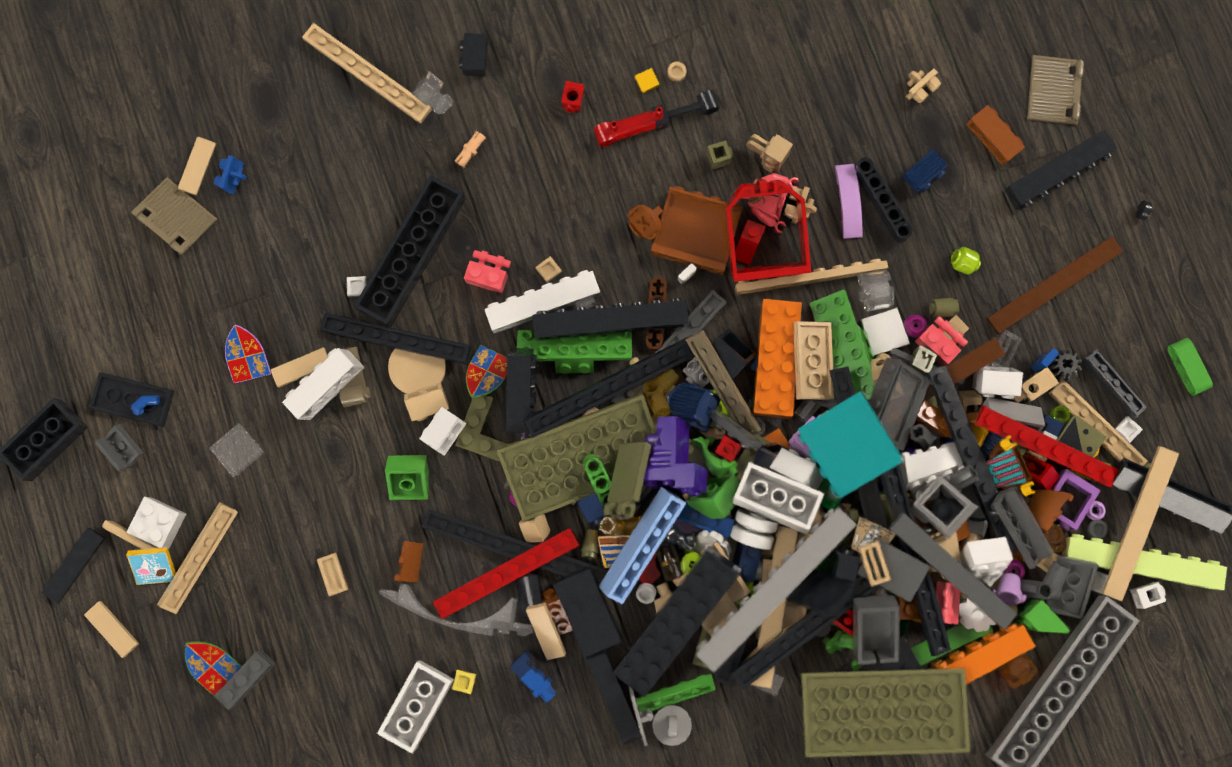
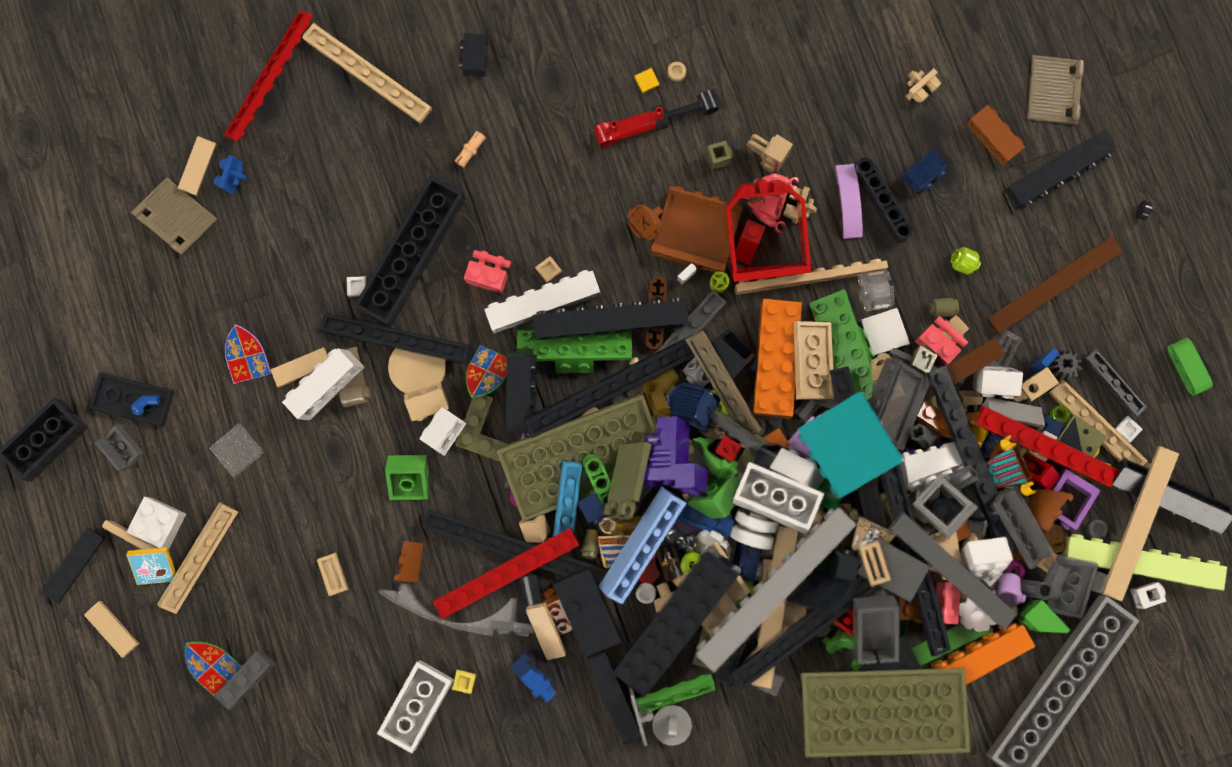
clear brick [412,71,453,114] -> none
red brick [561,81,585,113] -> none
clear tile [575,295,595,309] -> none
magenta plate [903,314,927,338] -> none
clear orange piece [999,654,1038,689] -> none
lavender plate [1086,501,1106,520] -> none
none -> red plate [224,11,313,142]
none -> dark azure tile [553,461,582,536]
none -> lime wheel [710,272,729,293]

